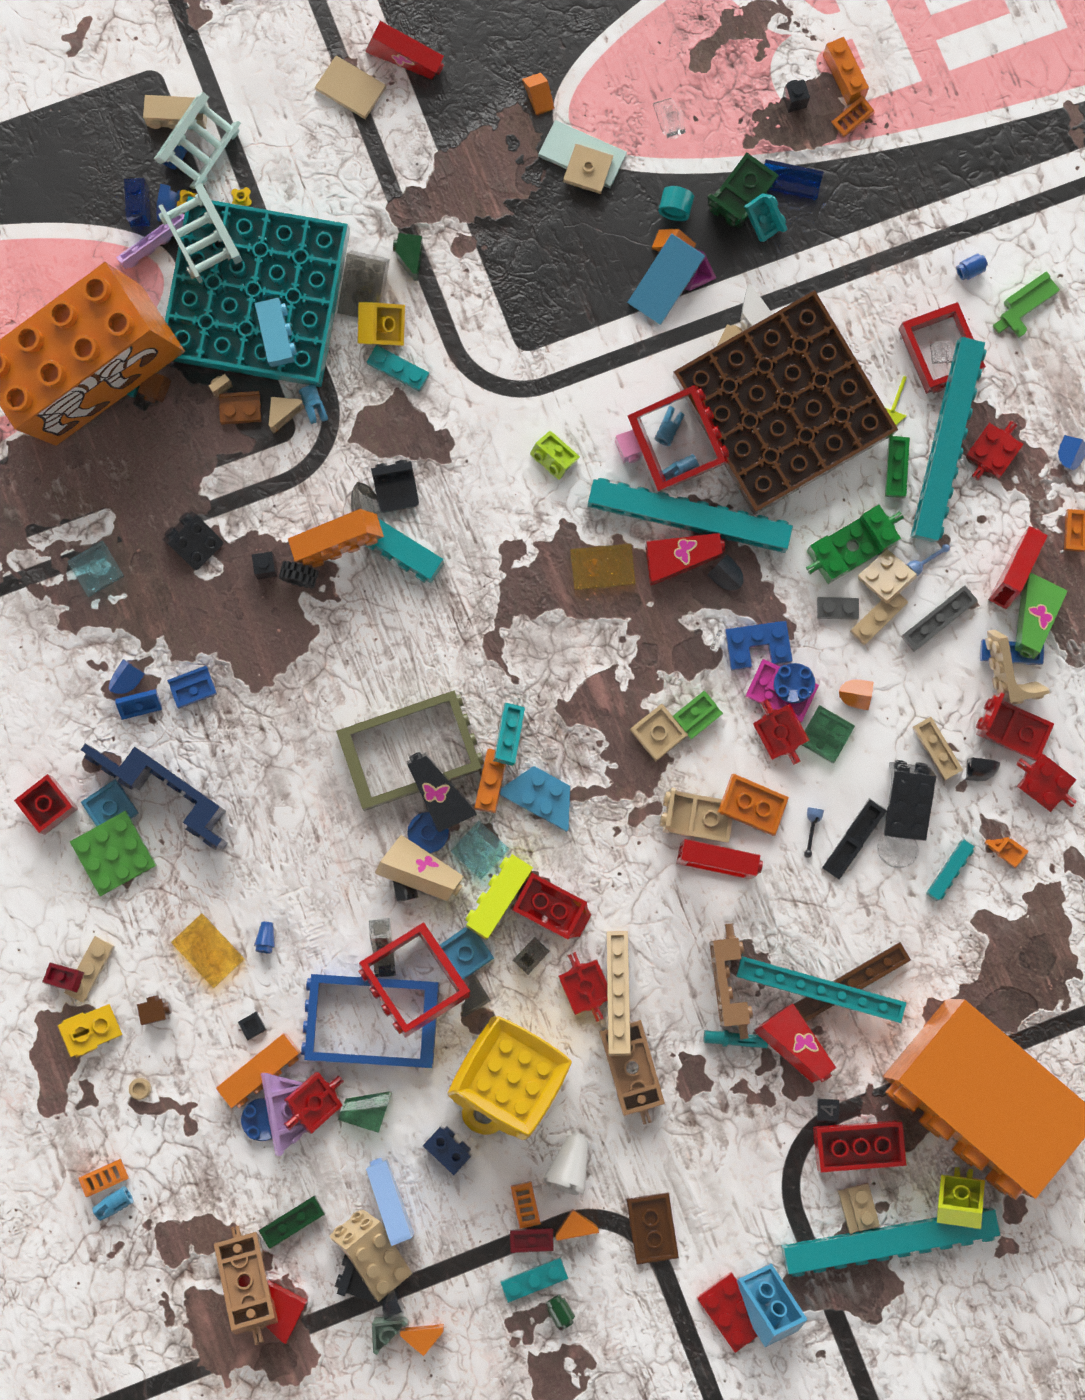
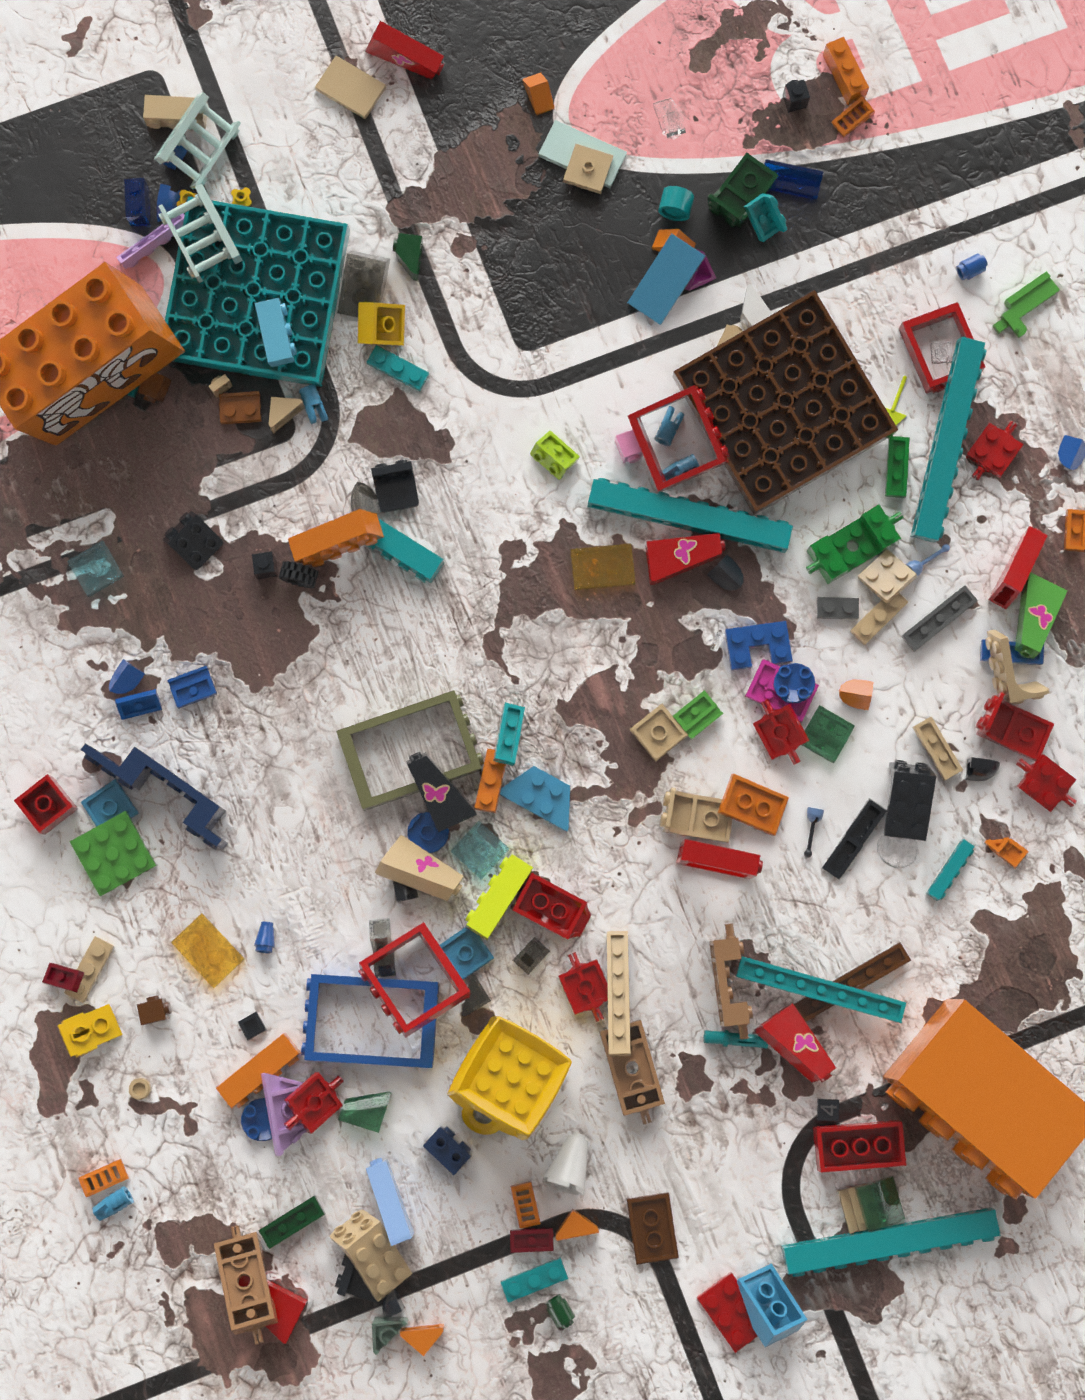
neon yellow hinge [937,1167,985,1229] -> none
none -> clear green slope [855,1176,905,1232]

